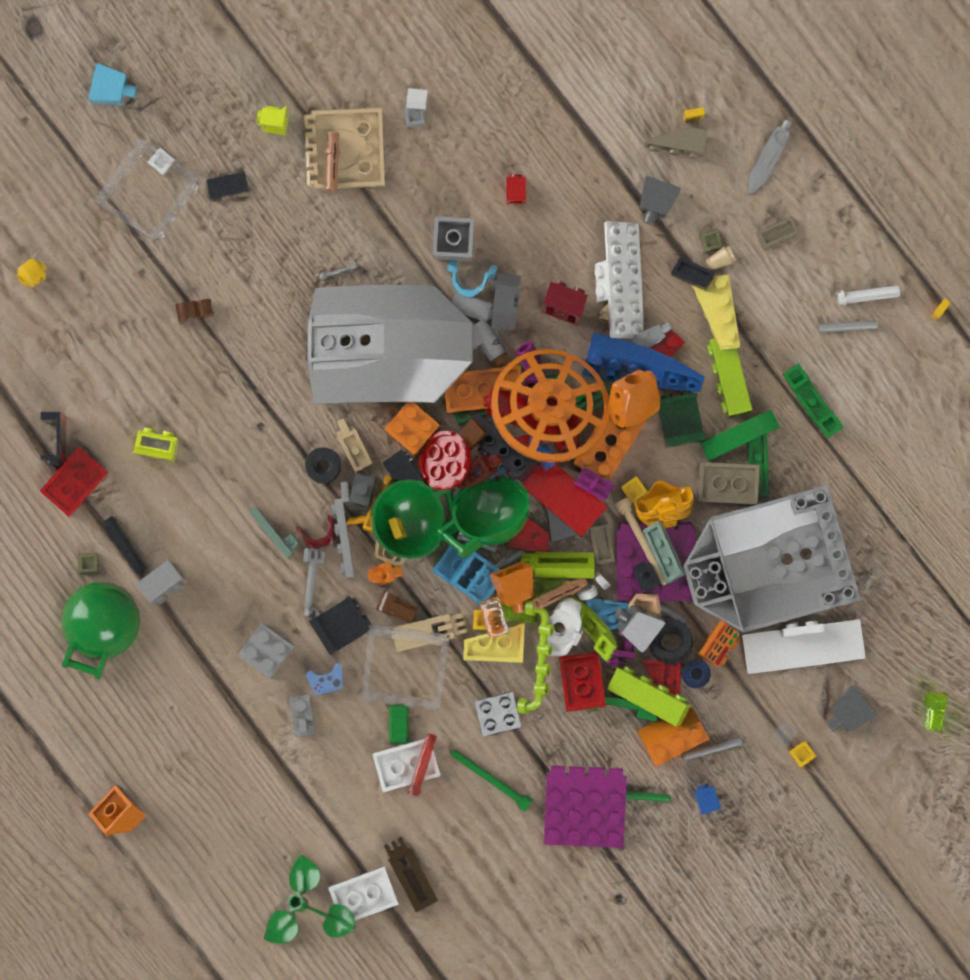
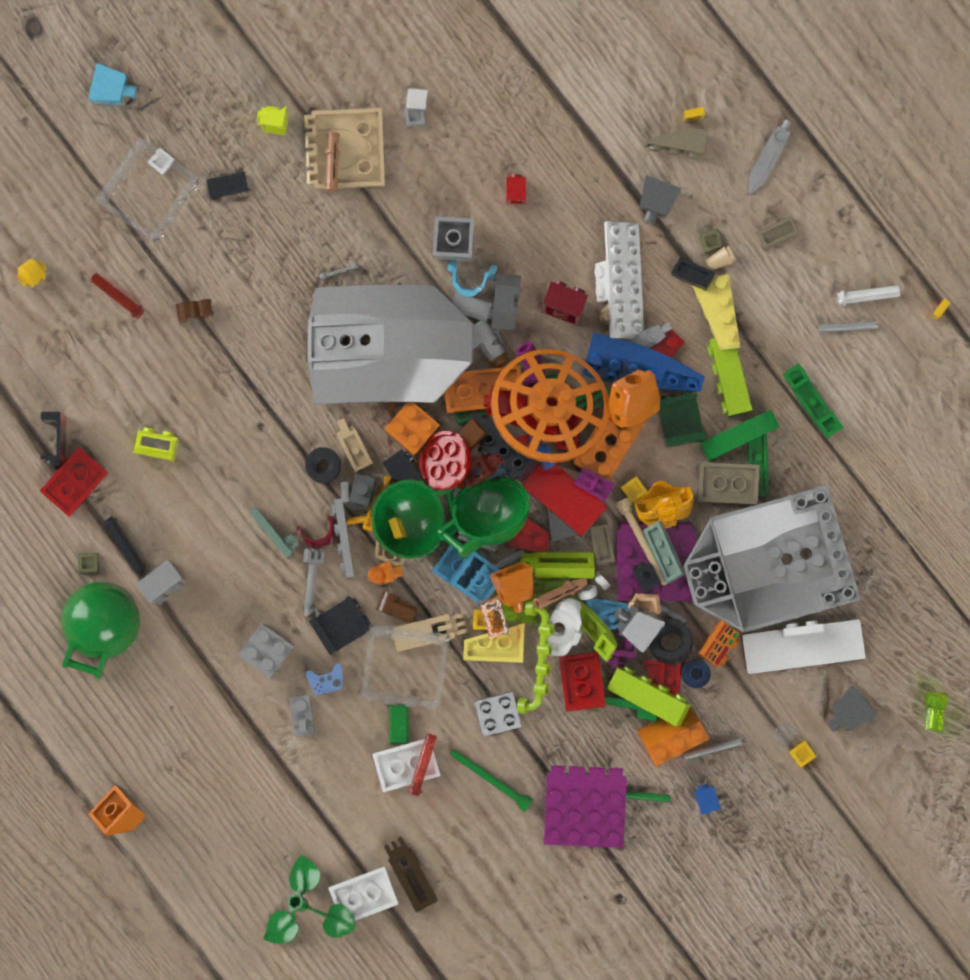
none -> clear red axle [90,273,145,319]

